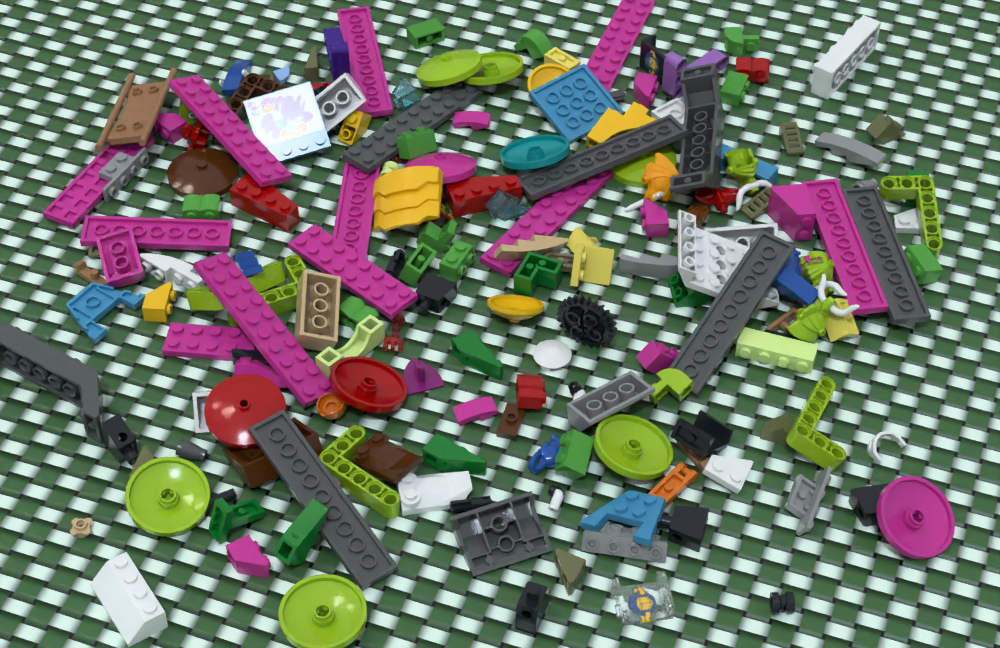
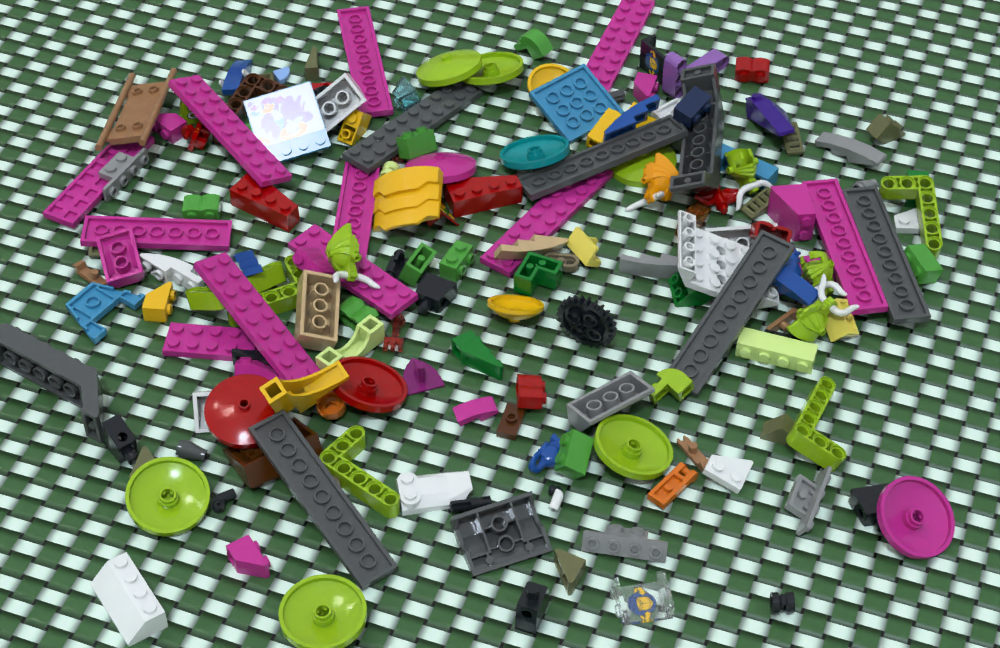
tan plate [70,518,93,538] -> none
reddish brown dish [167,148,239,198] -> none
green bracket [208,498,266,544] -> none
green slope [273,498,330,566] -> none
dark purple beam [323,27,350,82] -> none
reddish brown slope [353,433,424,484] -> none
bright green brick [406,18,445,50] -> none
bright green brick [416,219,457,252] -> none
green slope [422,434,486,476] -> none
dark pink slope [452,111,491,130] -> none
clear light blue slope [485,189,529,221] -> none
white dish [533,340,572,371] -> none
light yellow panel [544,47,580,70] -> none
black arm [568,381,585,401] -> none
light yellow bracket [570,244,615,287] -> none
dark azure wing [580,490,666,546] -> none
dark pink slope [636,340,679,374] -> none
dark pink slope [640,199,669,237] -> none
black torso [658,505,709,552] -> none
black panel [670,410,734,457] -> none
bright green brick [720,70,751,107] -> none
bright green brick [723,27,760,56] -> none
white brick [810,15,881,100] -> none
white helmet [867,431,906,464] -> none
none -> yellow arch [259,360,350,413]
none -> dark pink brick [292,247,335,275]
none -> lime helmet [325,223,380,289]
none -> blue slope [603,94,660,142]
none -> dark blue brick [673,86,712,129]
none -> dark purple wedge [745,93,795,137]
none -> red brick [749,221,792,243]

